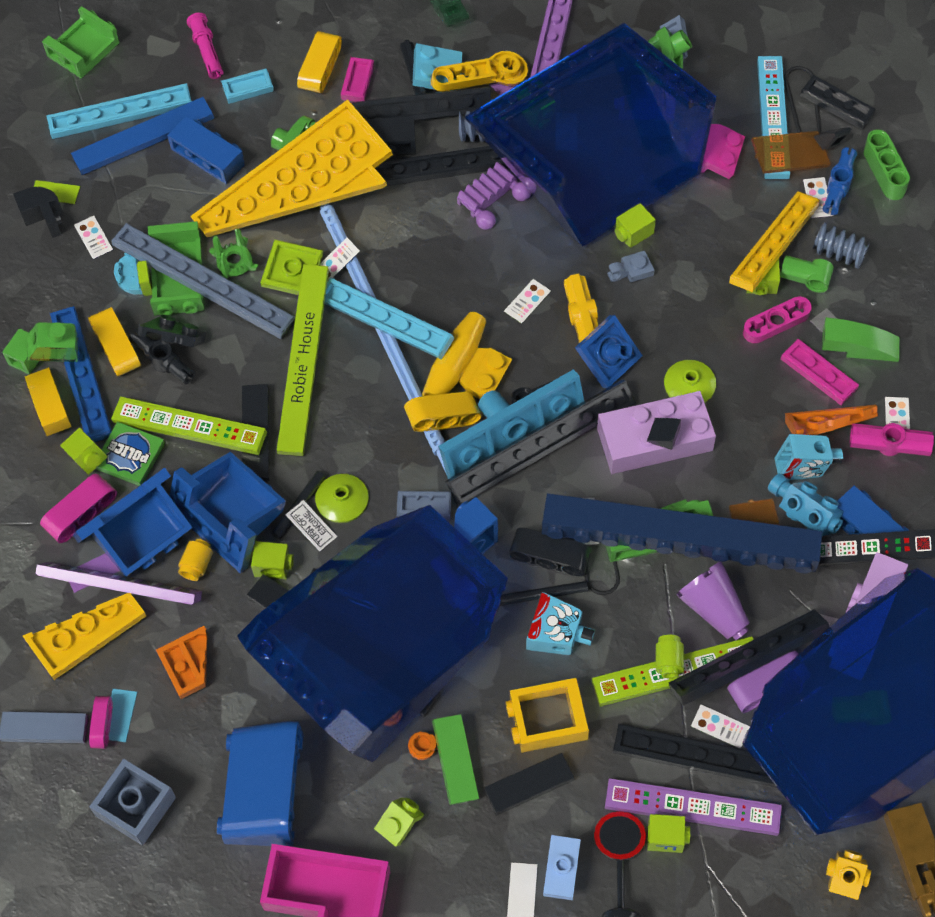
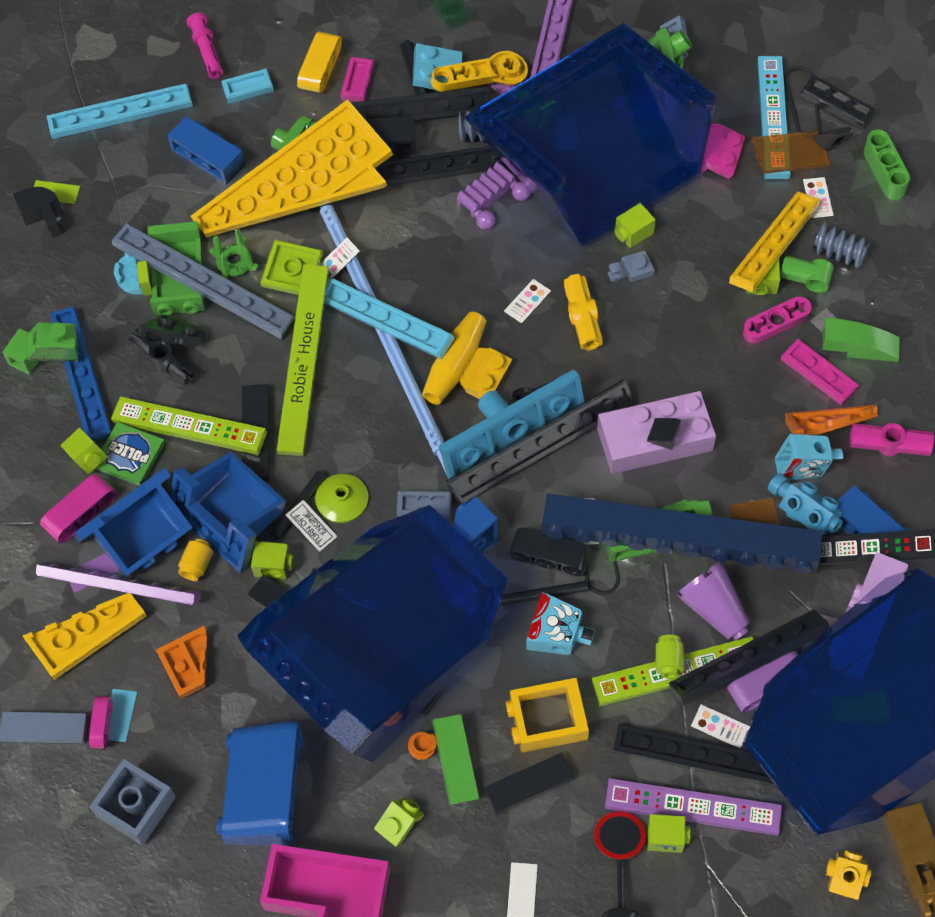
yellow slope [25,367,72,436] -> none
bright green panel [42,6,119,79] -> none
blue tile [71,97,214,175] -> none
white sticker [74,216,113,259] -> none
yellow beam [88,307,141,377] -> none
yellow beam [404,392,482,432] -> none
light blue brick [543,835,581,900] -> none
blue plate [575,315,643,388] -> none
lime dish [664,360,716,403] -> none
blue pin [822,147,857,215] -> none
white sticker [885,397,910,441] -> none

